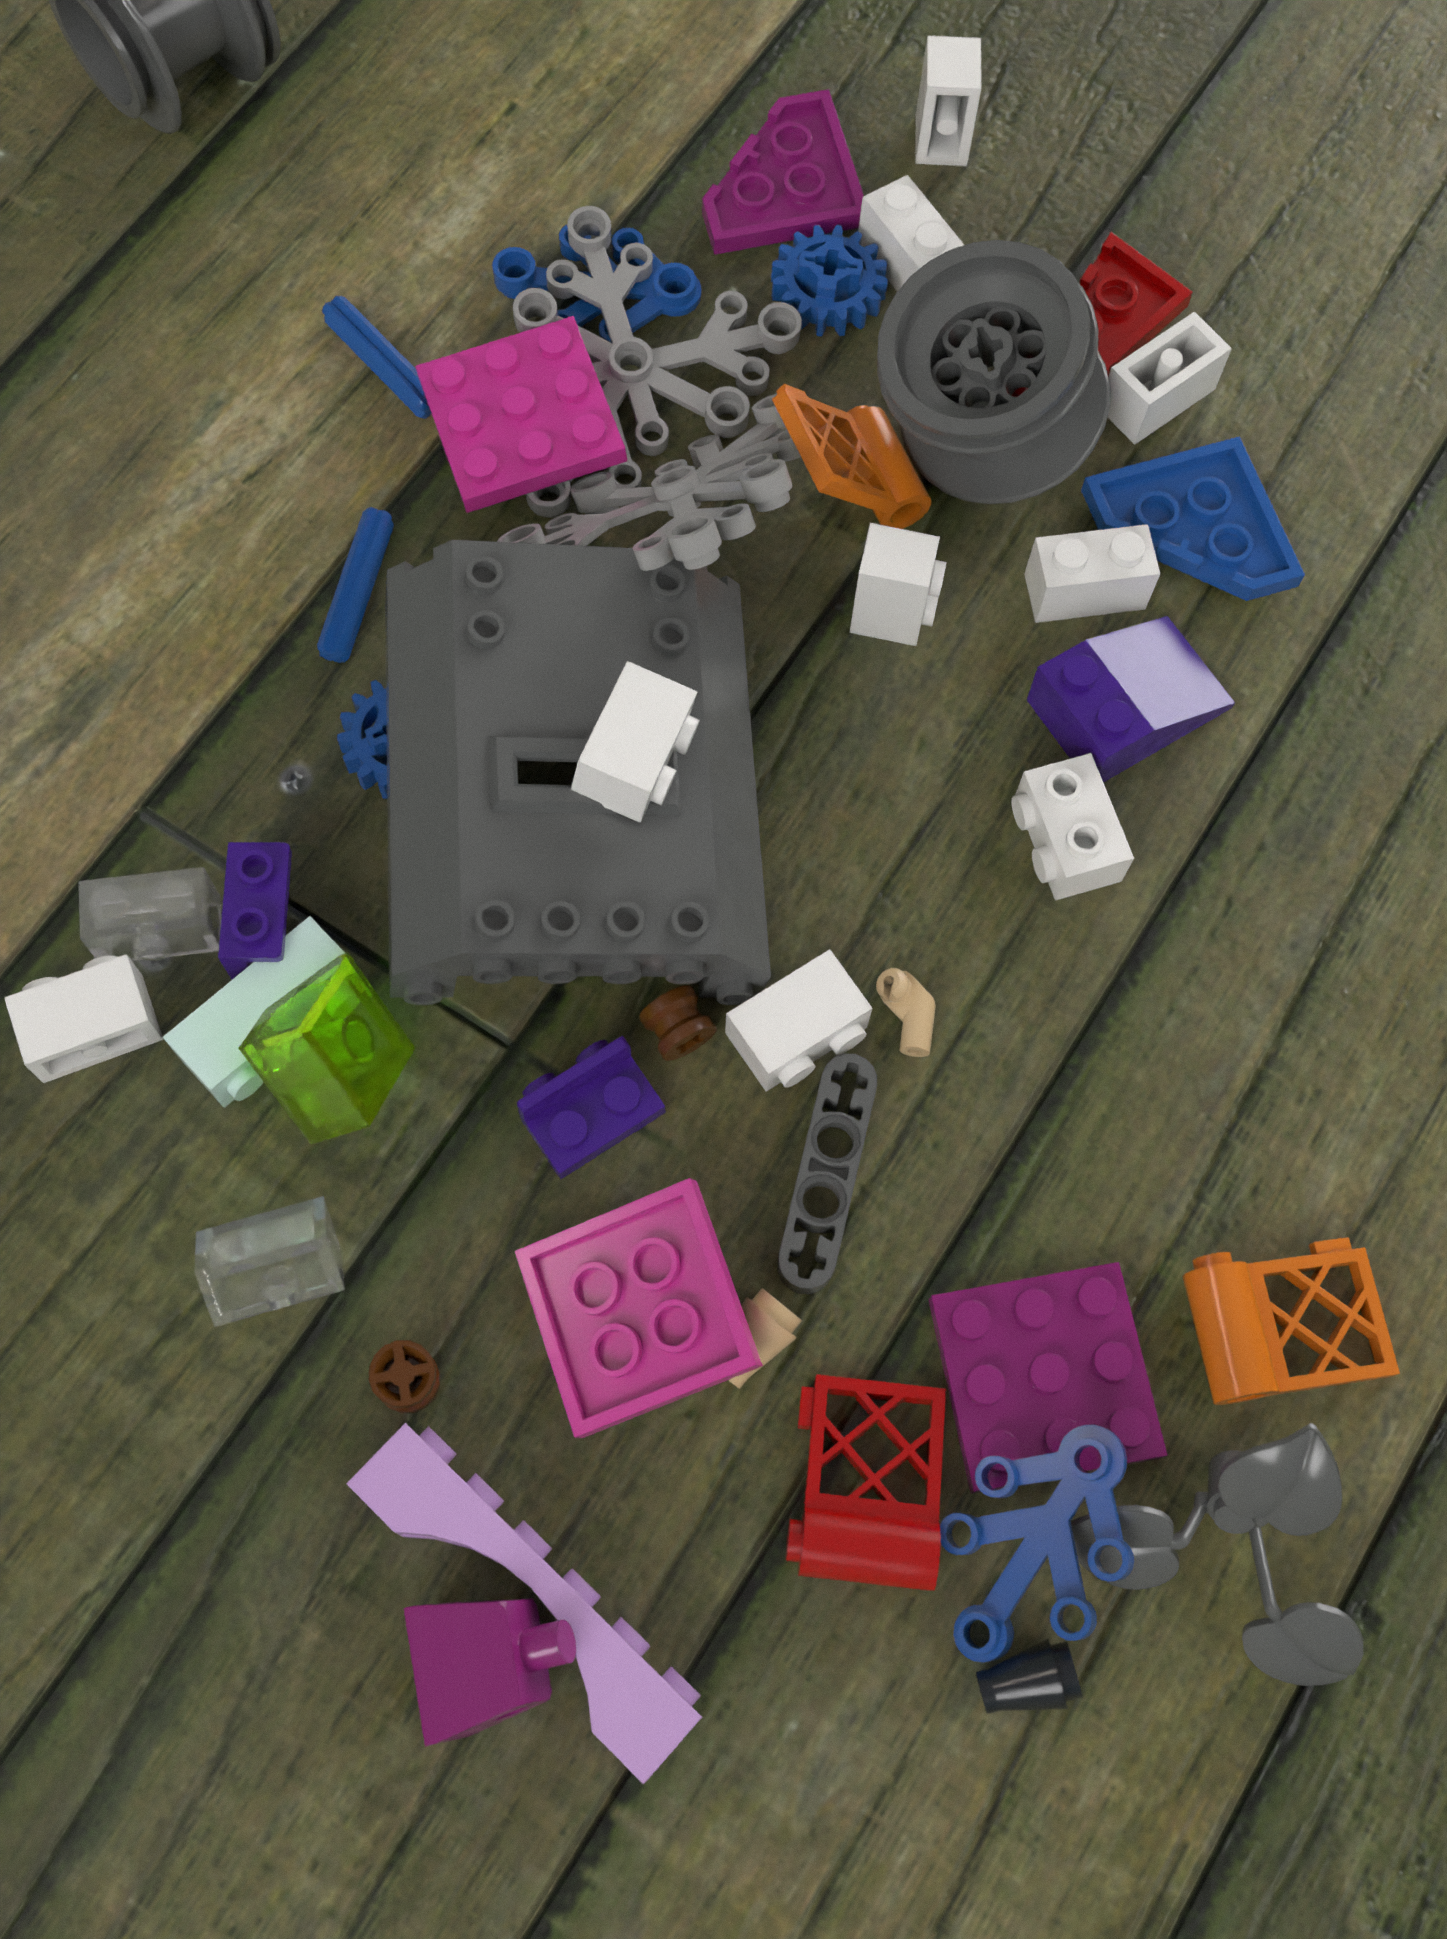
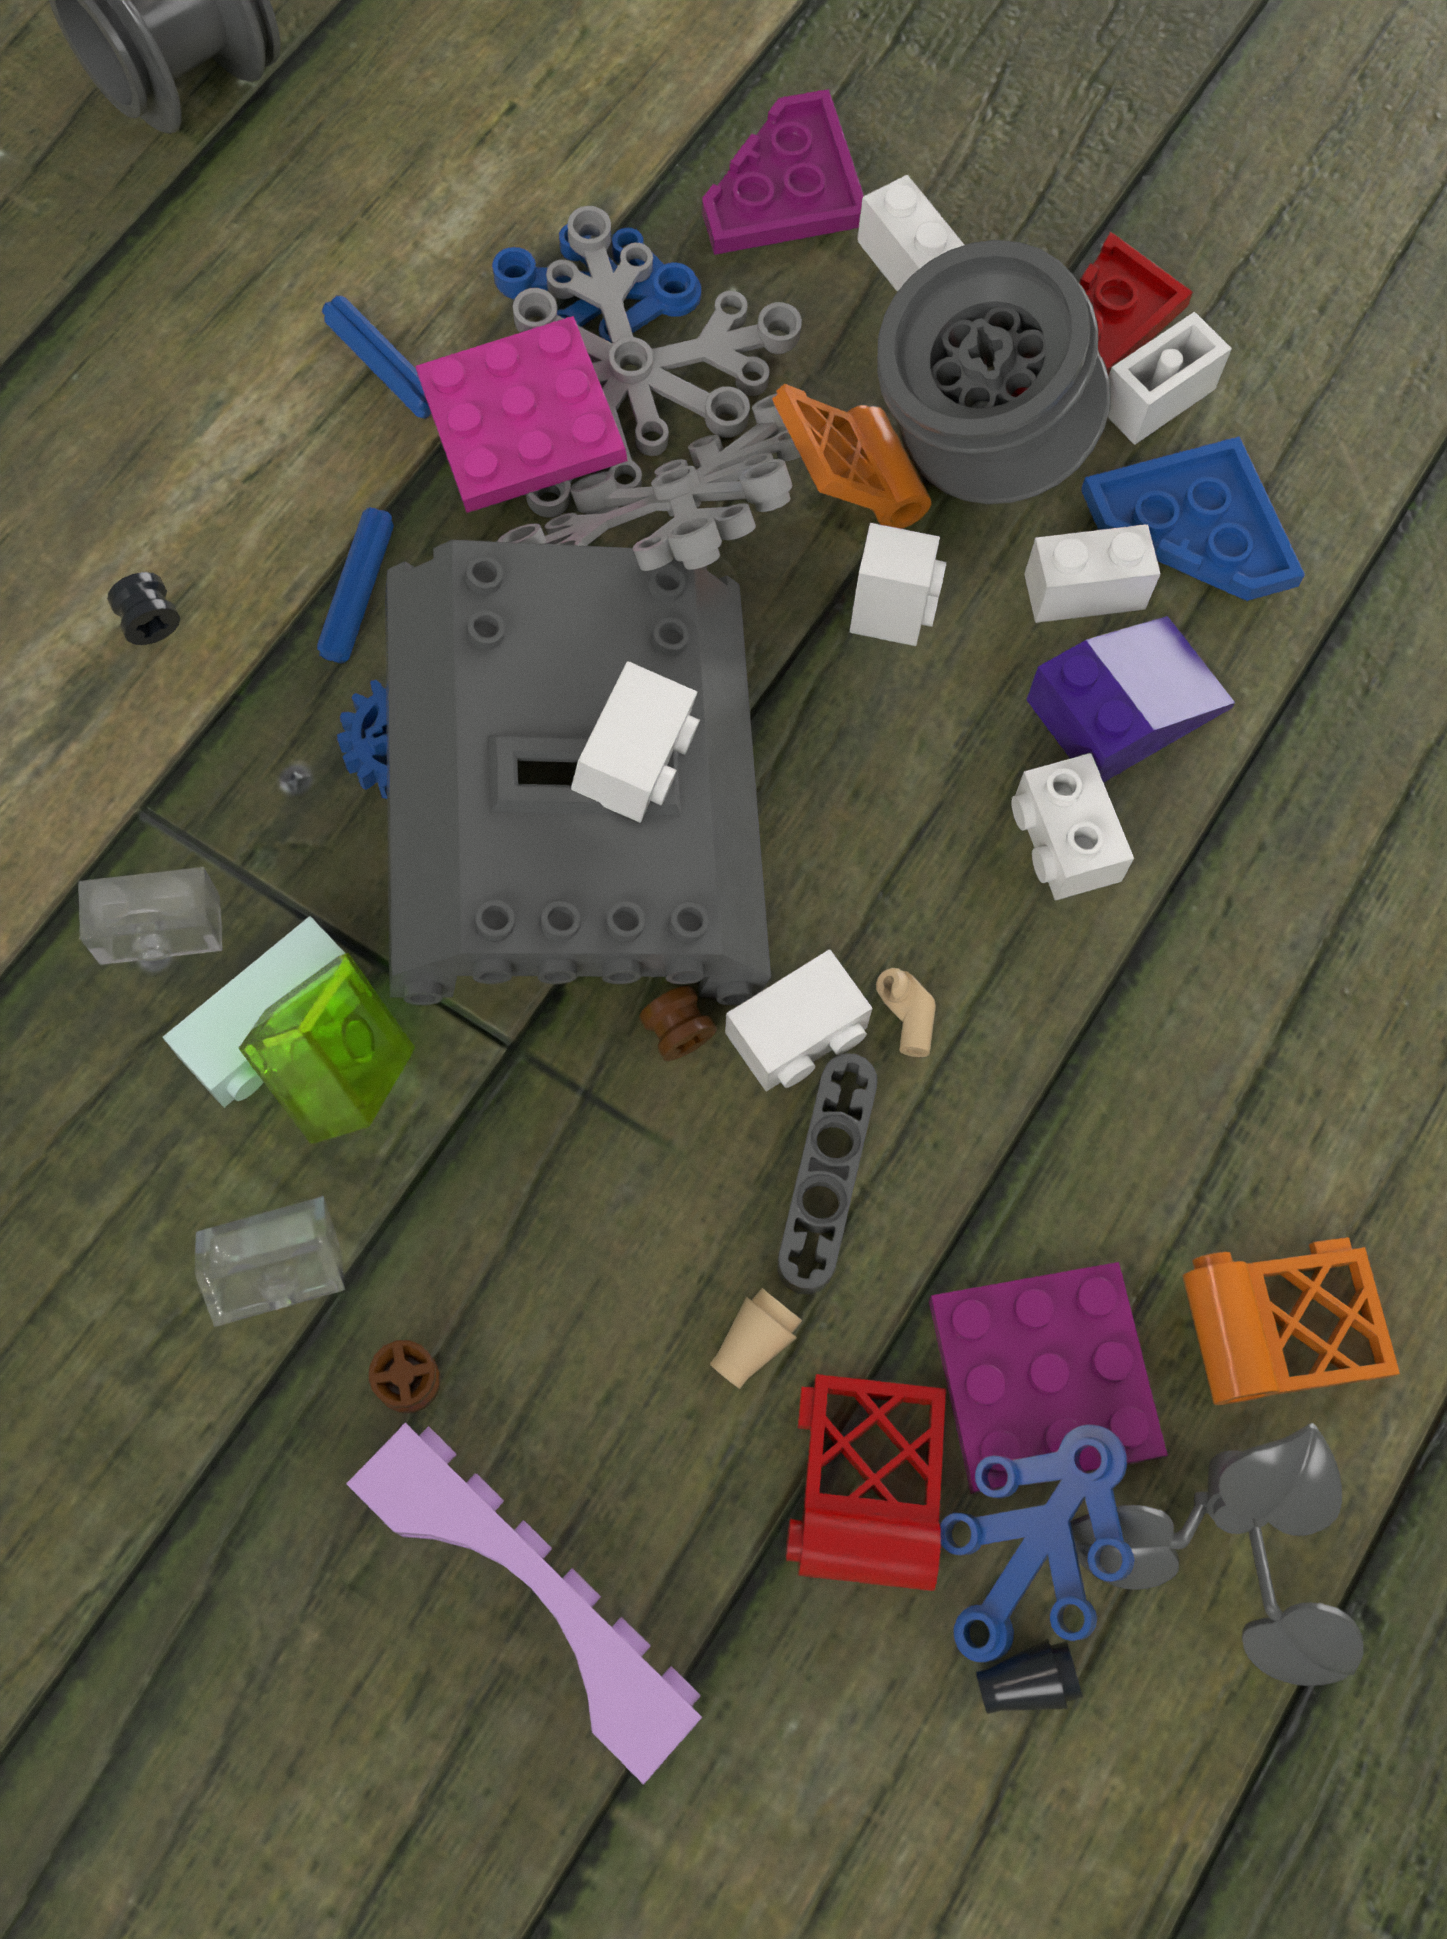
white brick [4,954,163,1083] -> none
dark purple bracket [218,842,292,979] -> none
magenta torso [404,1599,576,1746] -> none
dark pink plate [515,1178,763,1438] -> none
dark purple bracket [516,1036,666,1180] -> none
blue gear [771,225,888,336] -> none
white brick [915,36,981,166] -> none
none -> black wheel [107,572,180,645]

